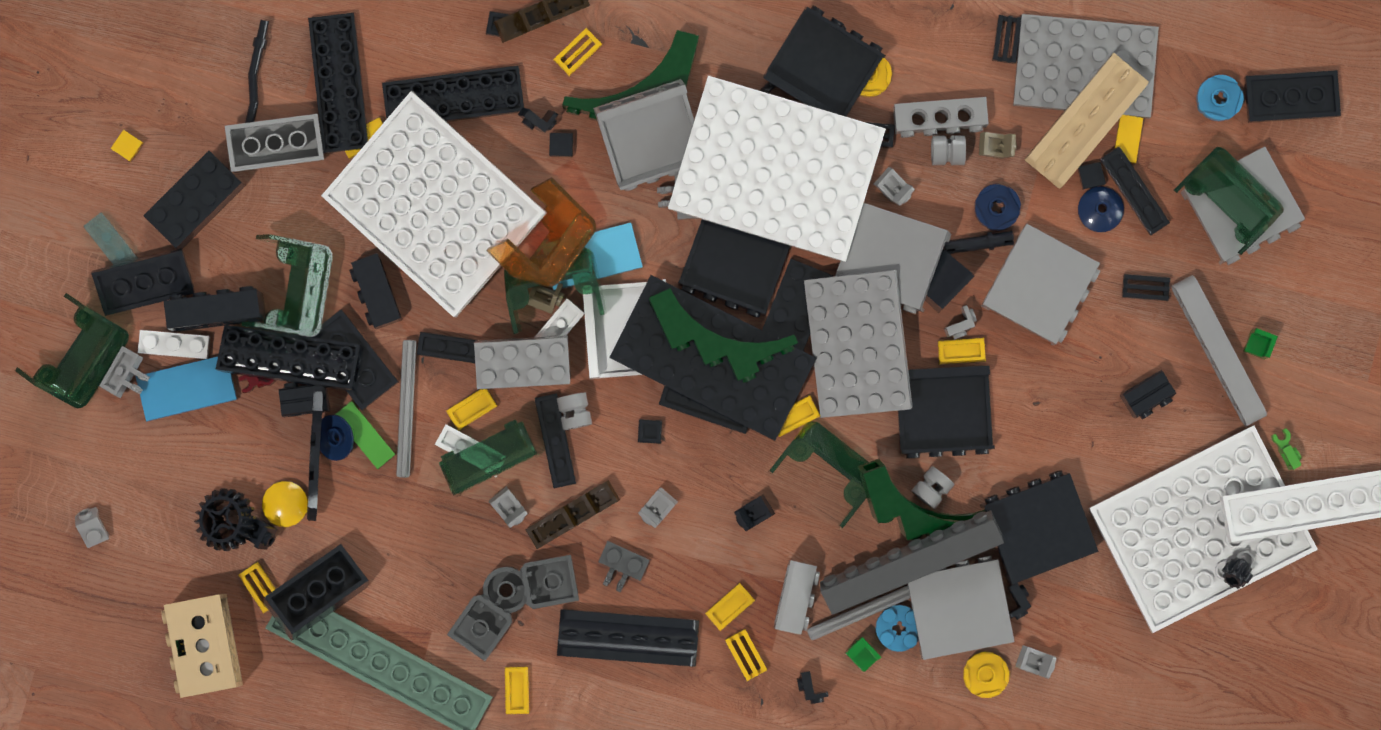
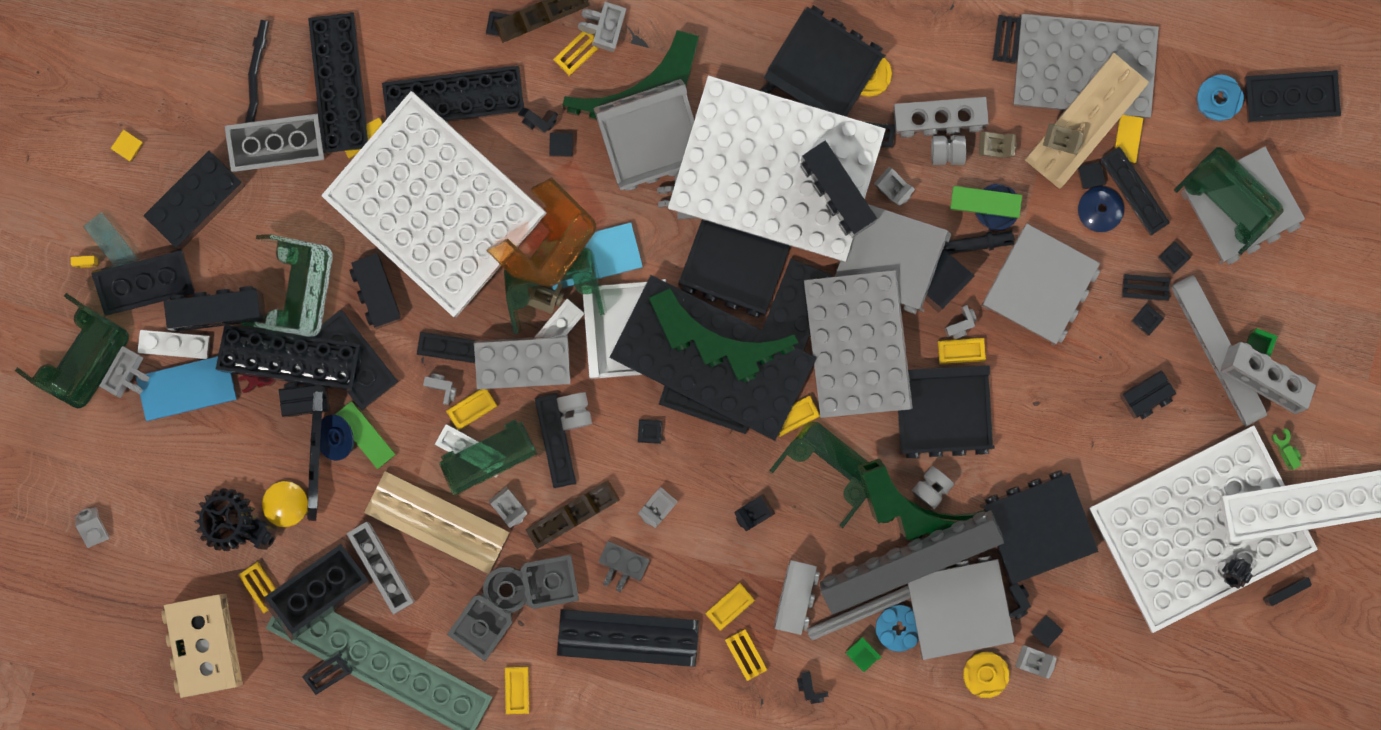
light grey axle [396,340,416,478] -> none
none -> yellow tile [71,256,99,268]
none -> black tile [302,652,353,695]
none -> light grey brick [346,522,415,614]
none -> tan plate [364,471,510,574]
none -> light grey bracket [423,373,457,406]
none -> light grey hinge [578,2,626,52]
none -> black brick [800,140,877,238]
none -> bright green tile [950,186,1022,219]
none -> black tile [1030,615,1064,648]
none -> dark tan bracket [1043,123,1083,155]
none -> black tile [1131,304,1164,336]
none -> black tile [1158,241,1191,274]
none -> light grey brick [1220,342,1316,414]
none -> black tile [1263,577,1312,606]

